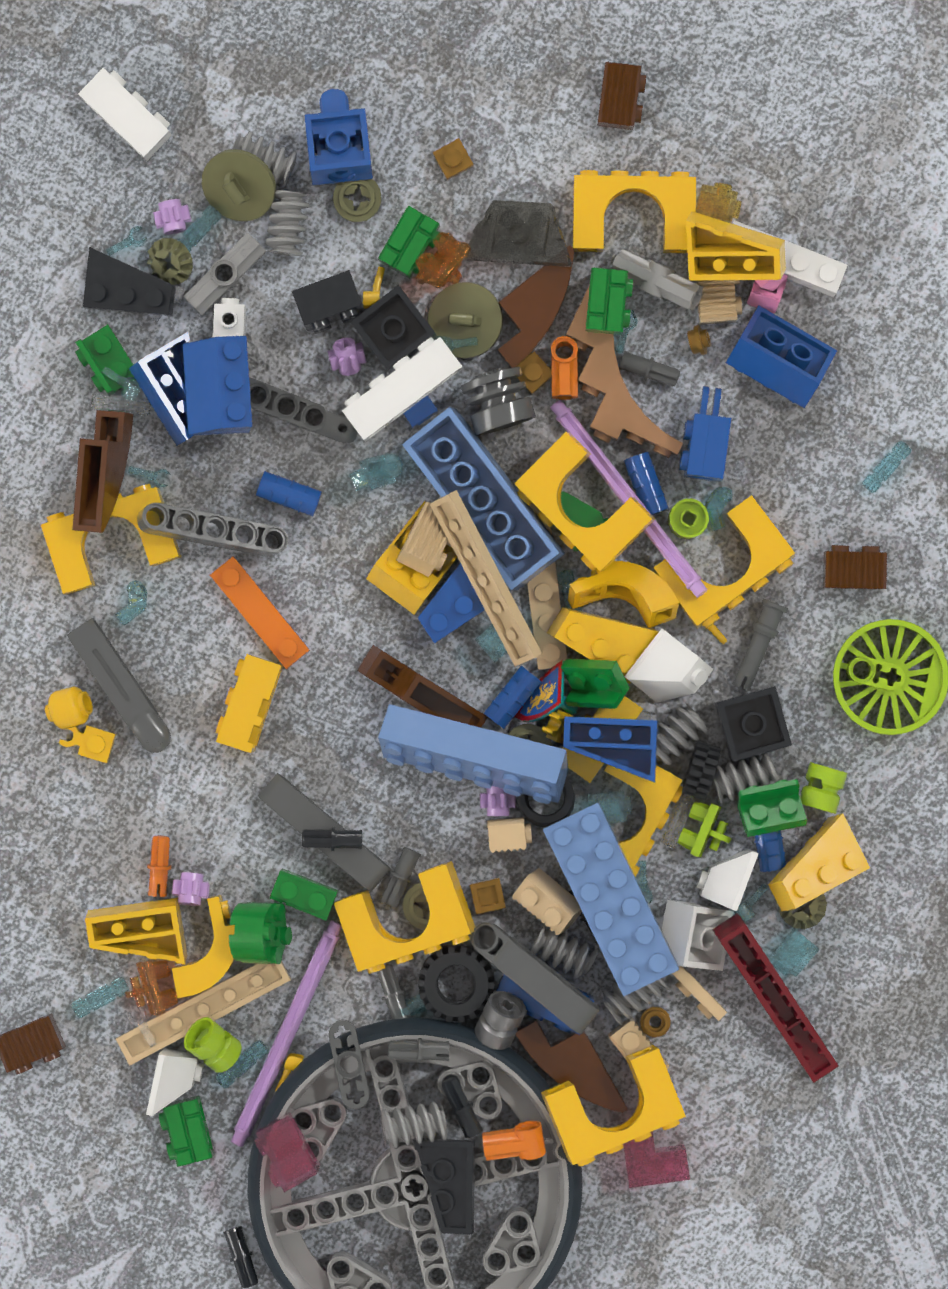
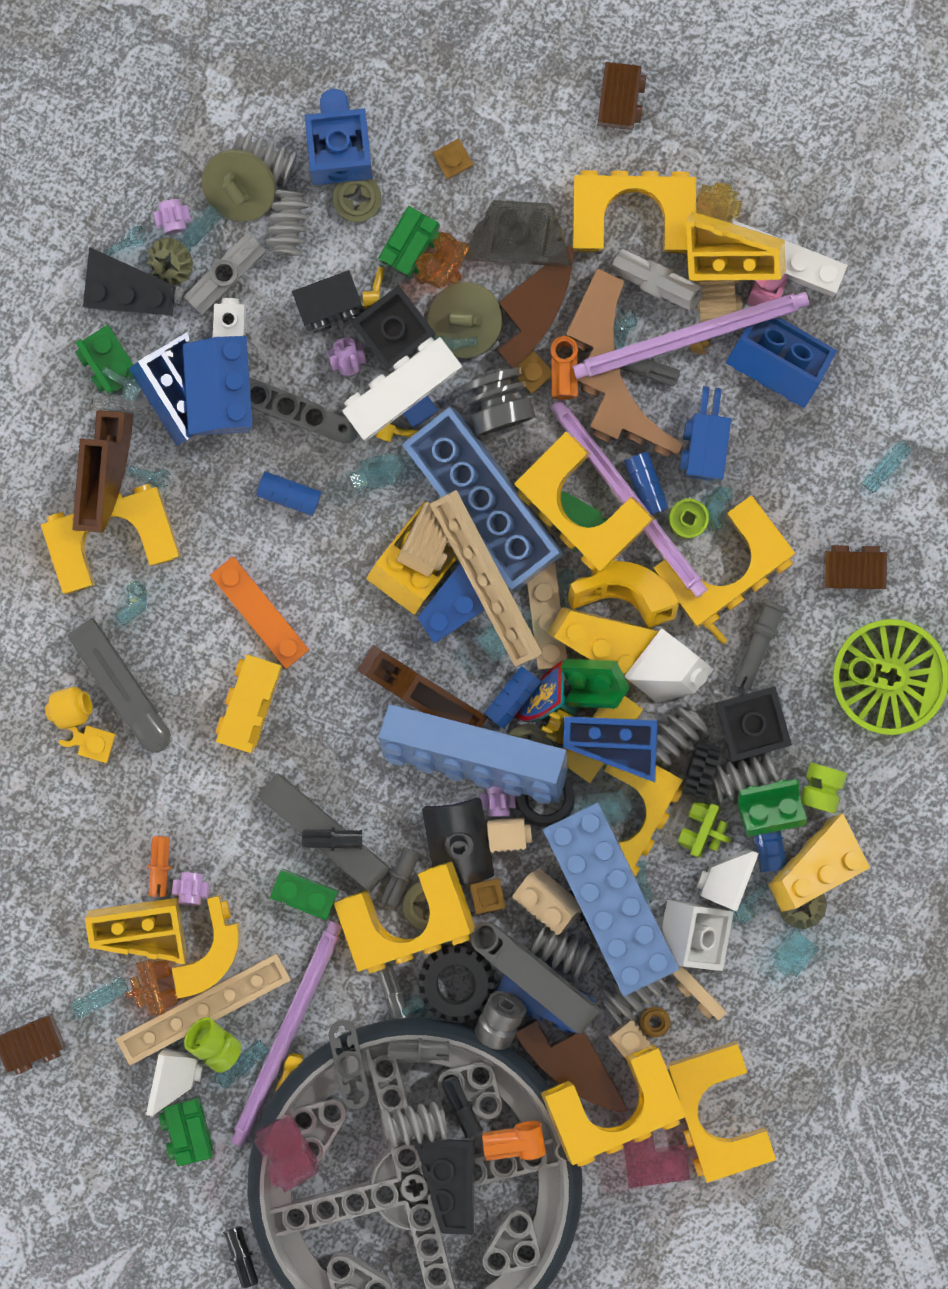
white brick [78,68,172,161] -> none
clear hand [128,1007,157,1047] -> none
dark grey beam [137,503,288,557] -> none
green brick [229,902,292,964] -> none
green brick [585,268,633,335] -> none
dark red slope [712,913,839,1083] -> none
none -> yellow hand [376,424,419,442]
none -> black shield [422,797,494,885]
none -> lavender piece [572,292,809,379]
none -> yellow arch [668,1041,776,1183]

